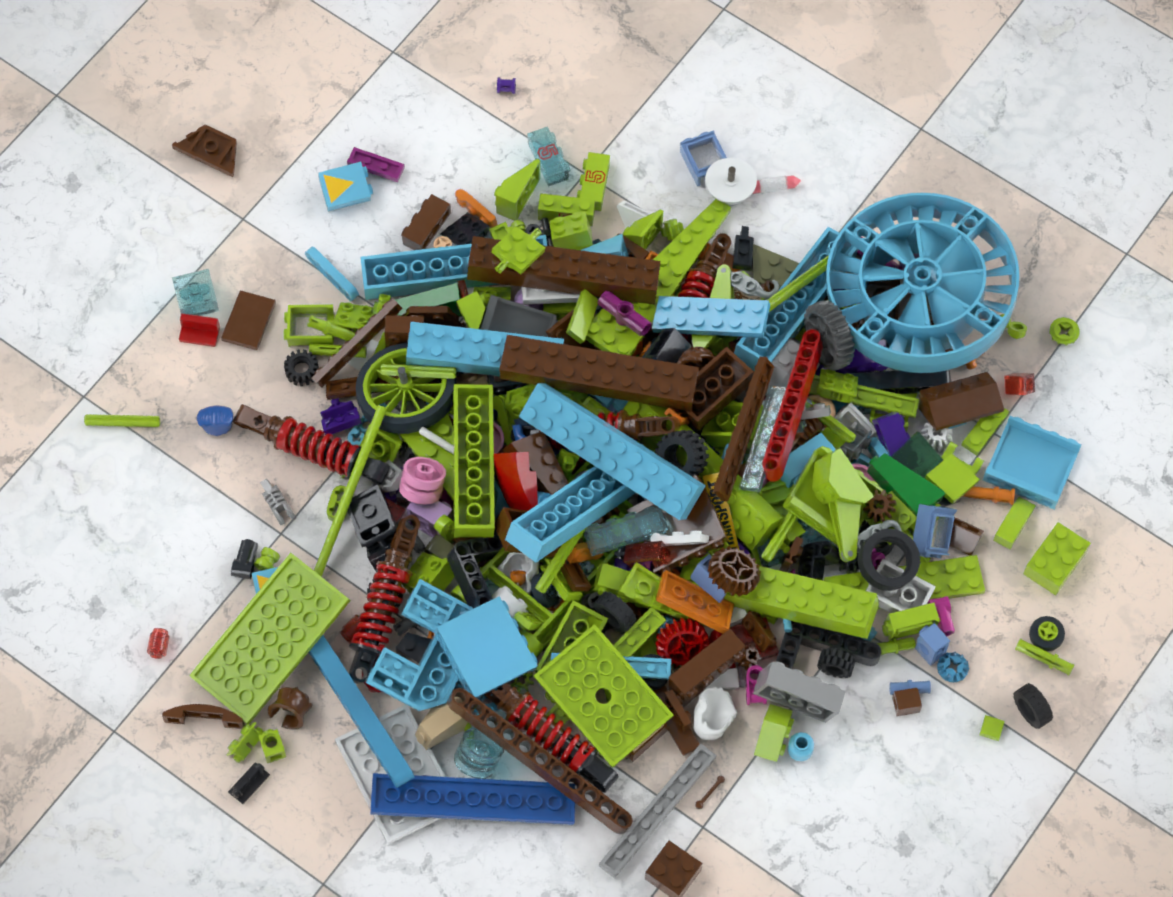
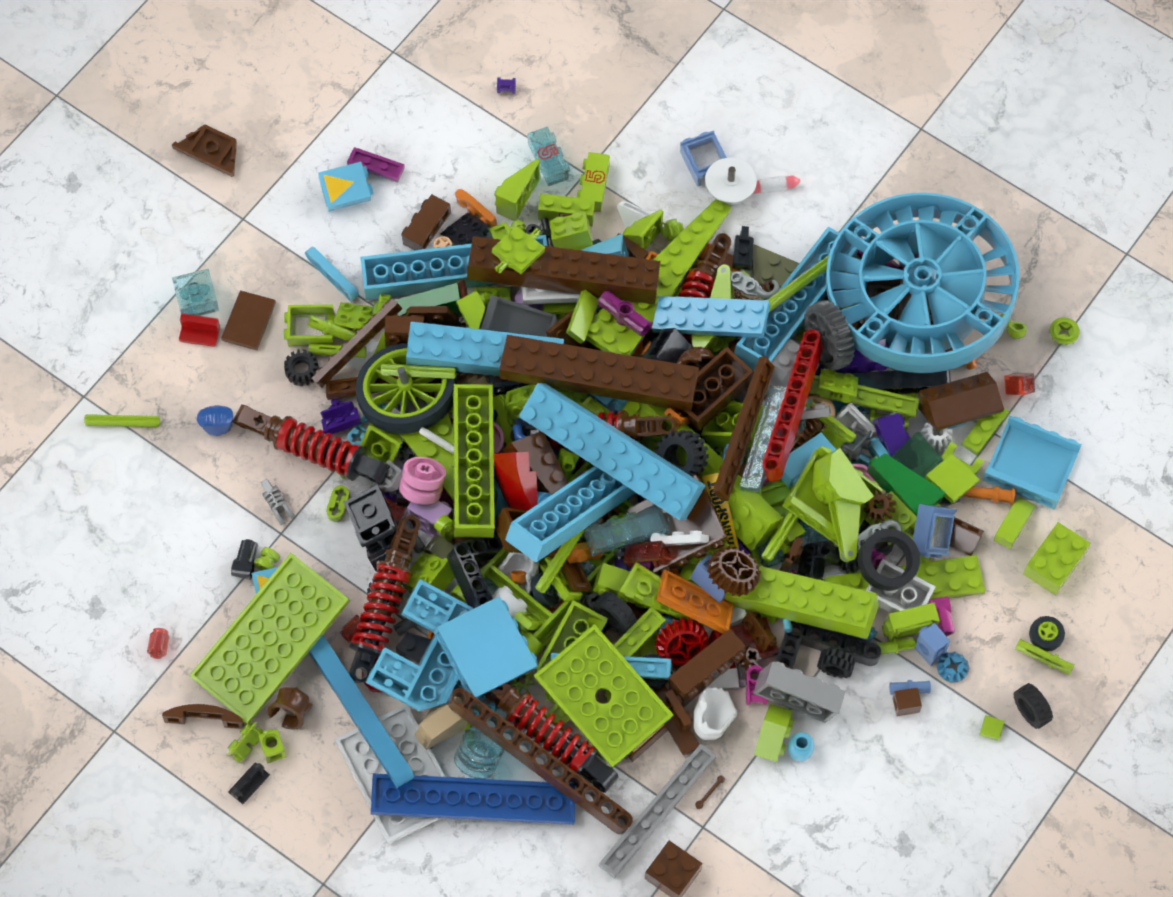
lime piece [314,405,387,577] -> none

